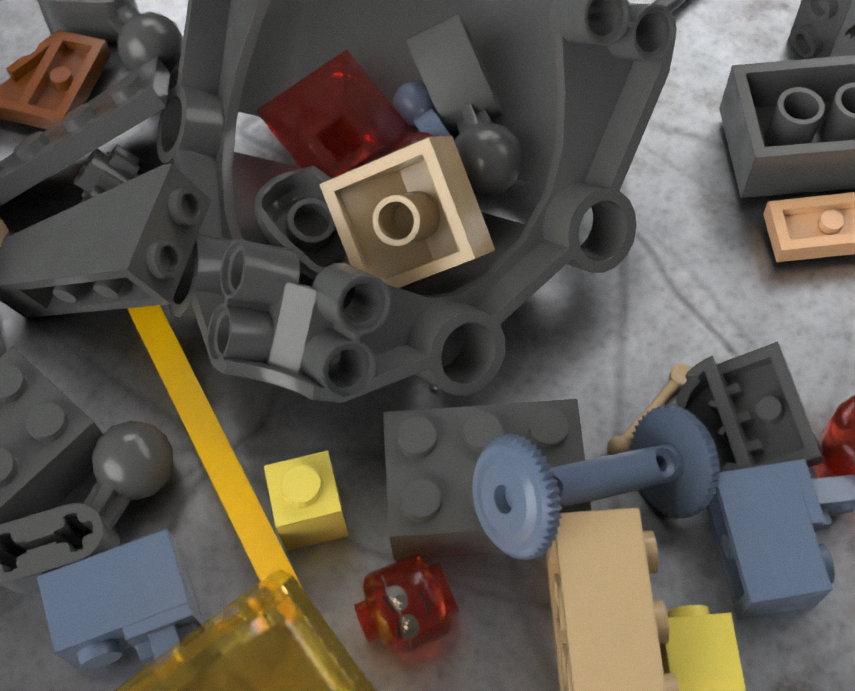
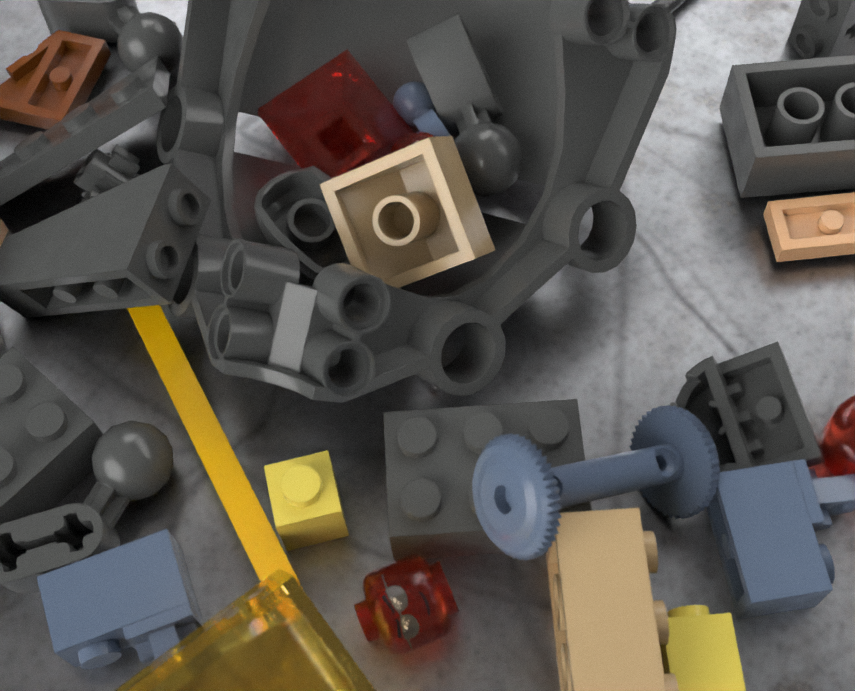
tan hinge [607,363,691,455] -> none

